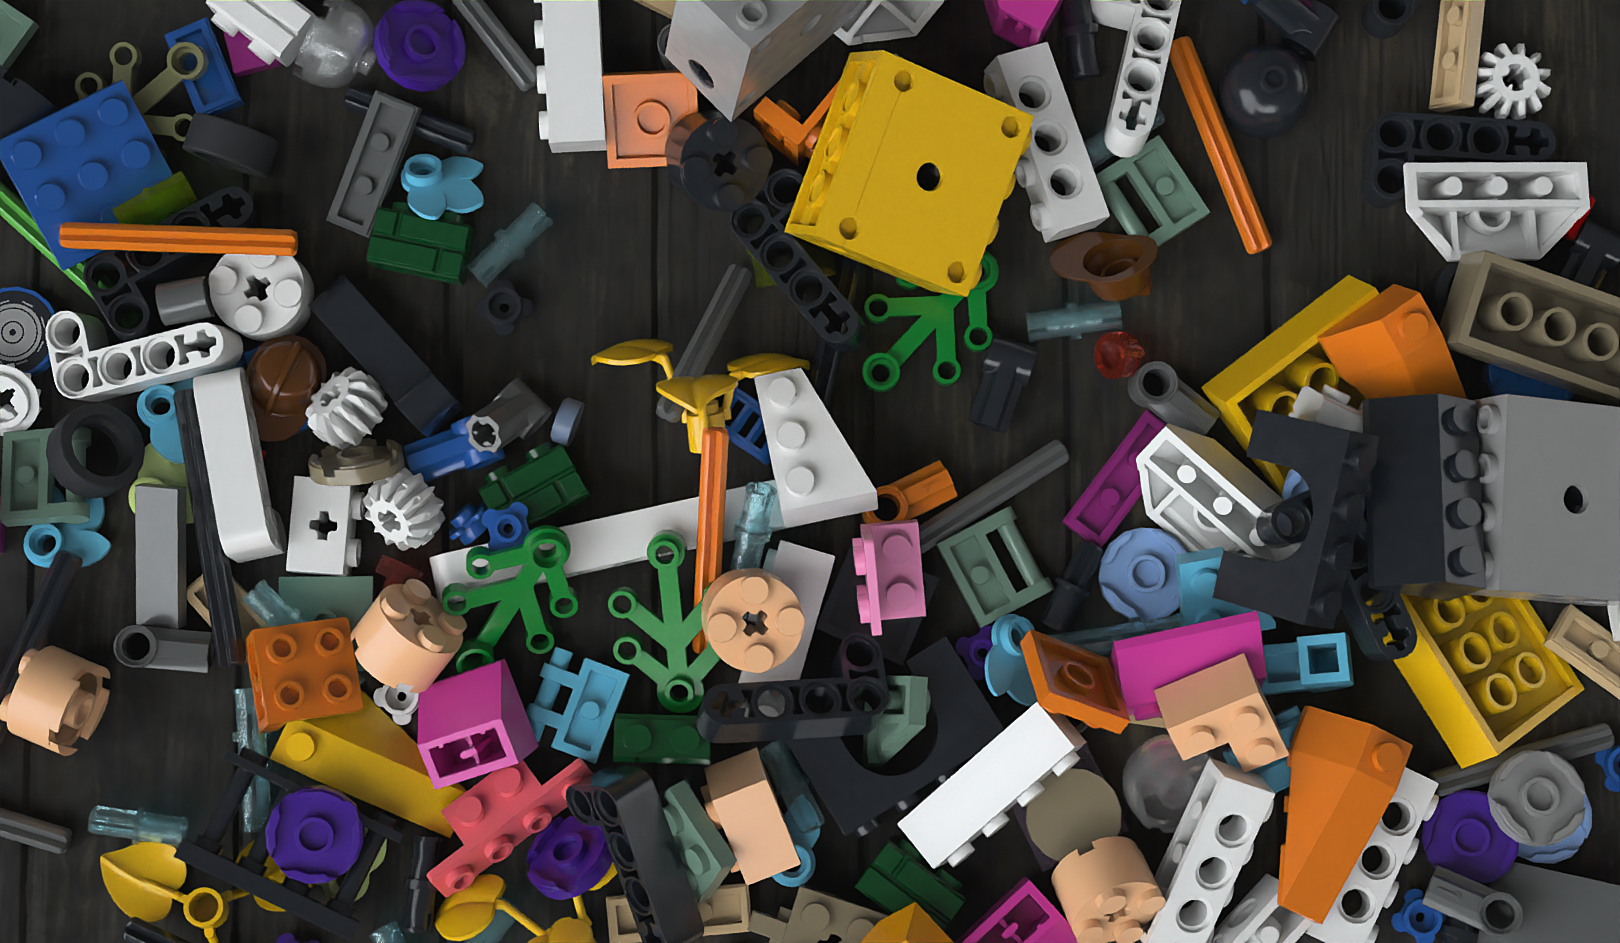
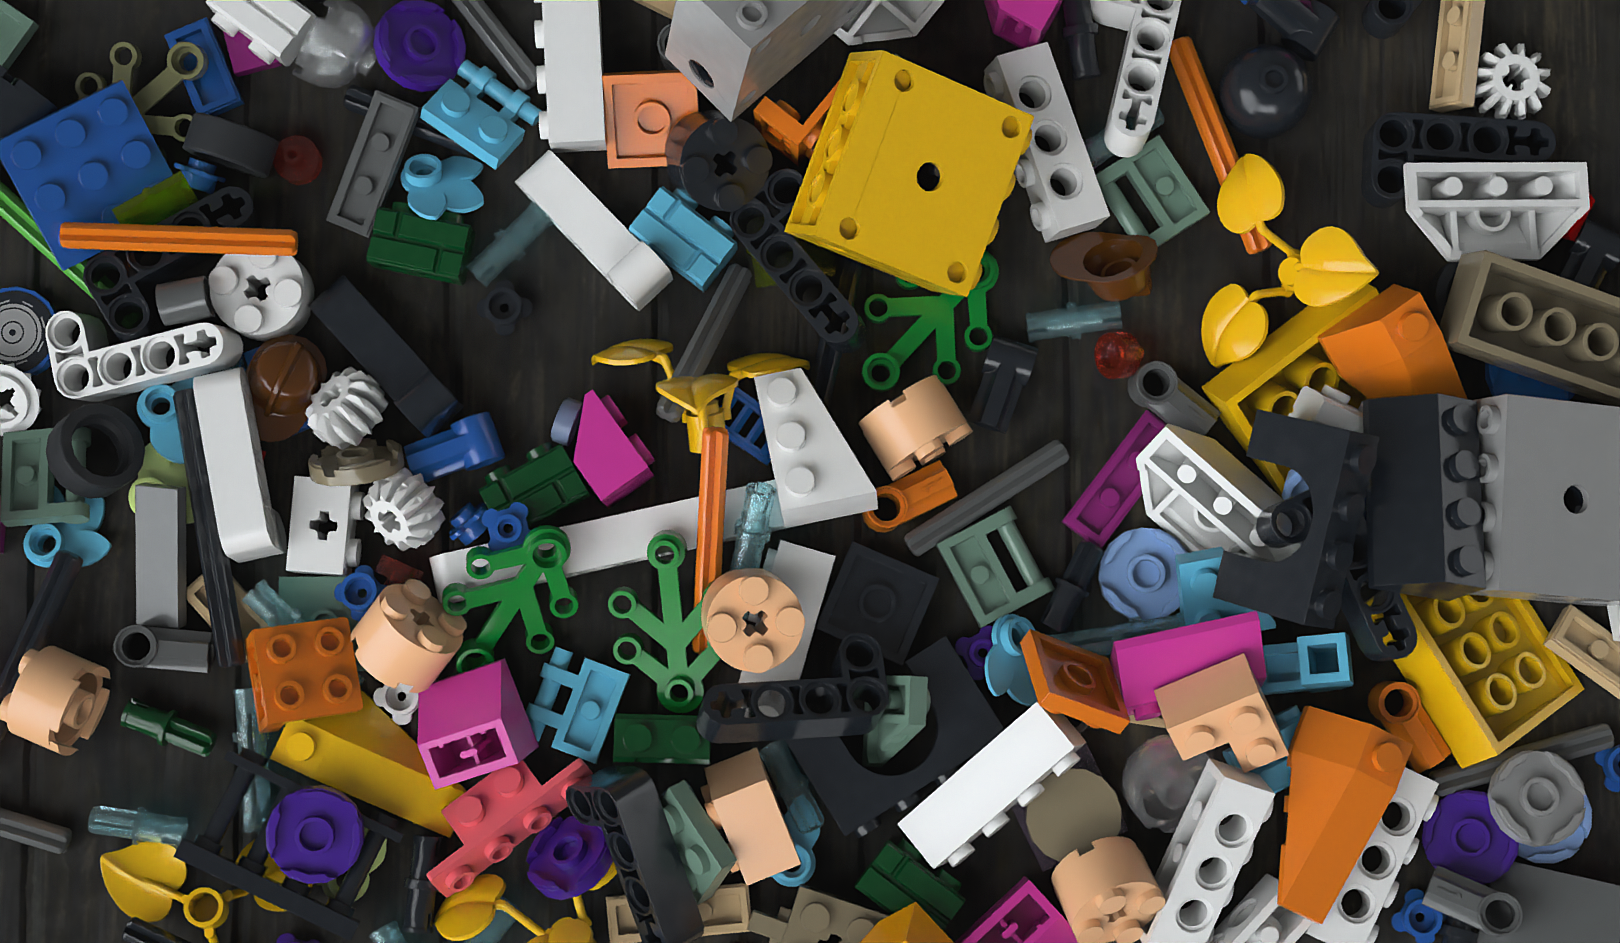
dark grey piece [465,377,553,453] -> none
bright pink bracket [852,519,926,636] -> none
none -> dark green axle [120,698,217,757]
none -> blue plate [173,157,226,194]
none -> clear red tile [273,135,323,185]
none -> blue plate [334,565,387,622]
none -> medium azure plate [420,59,542,170]
none -> white beam [515,150,673,311]
none -> dark pink slope [573,389,655,508]
none -> medium azure brick [628,186,738,292]
none -> light nougat brick [859,375,973,481]
none -> yellow plant [1201,154,1379,368]
none -> orange piece [1368,681,1452,774]

